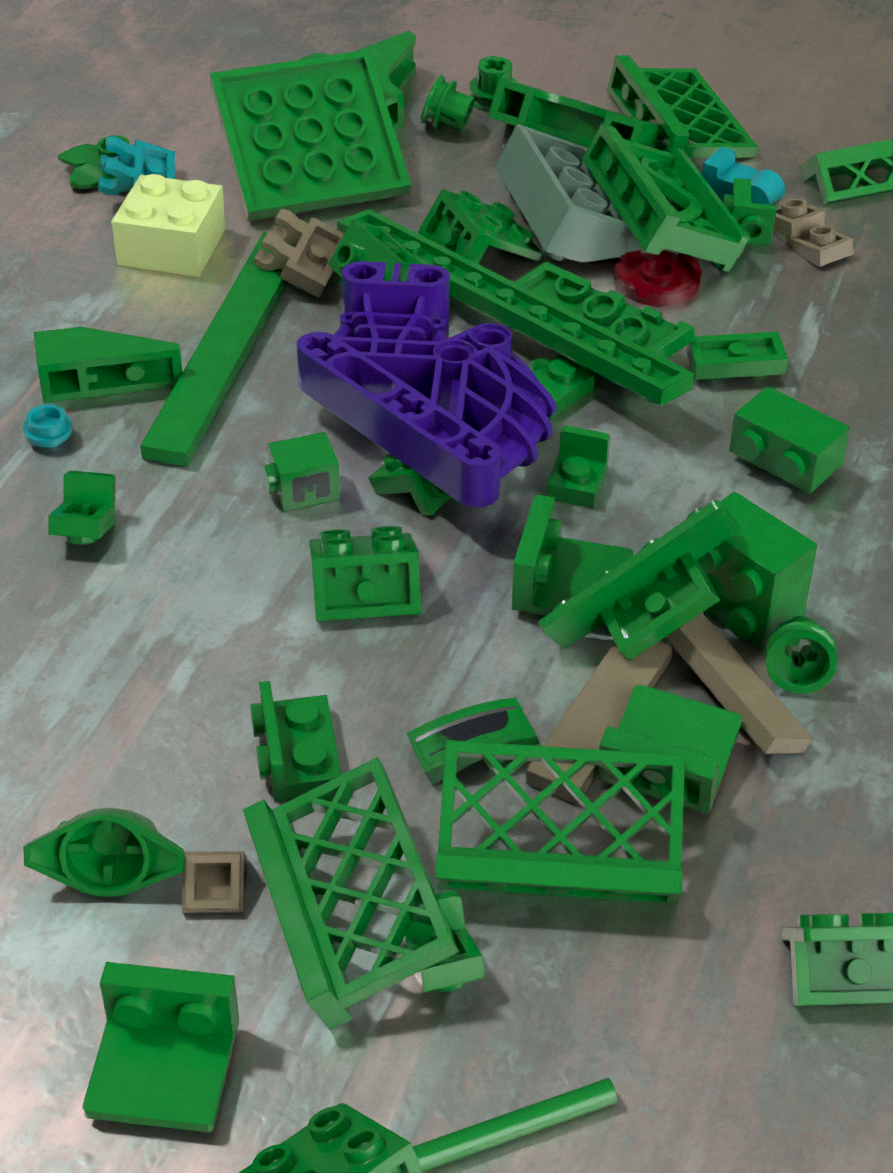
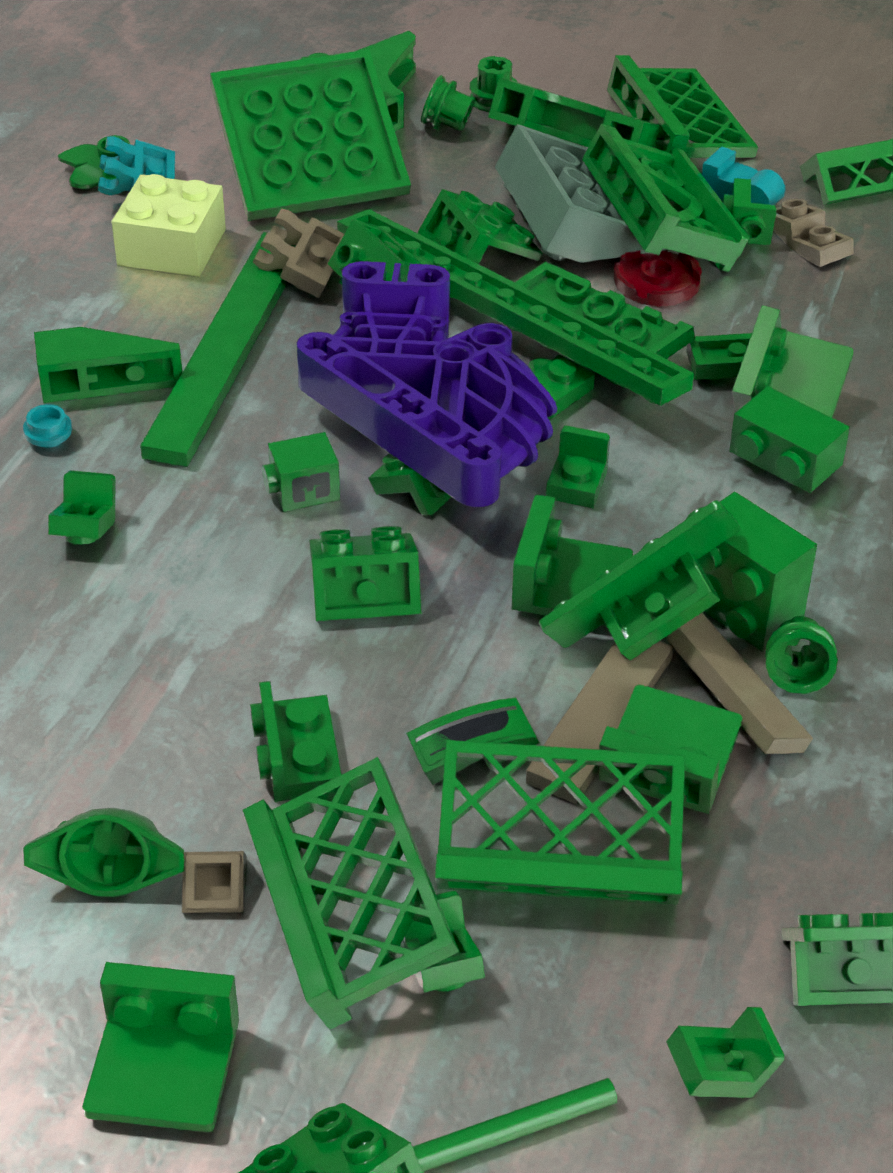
none -> green bracket [666,1007,784,1098]
none -> green bracket [732,305,853,418]

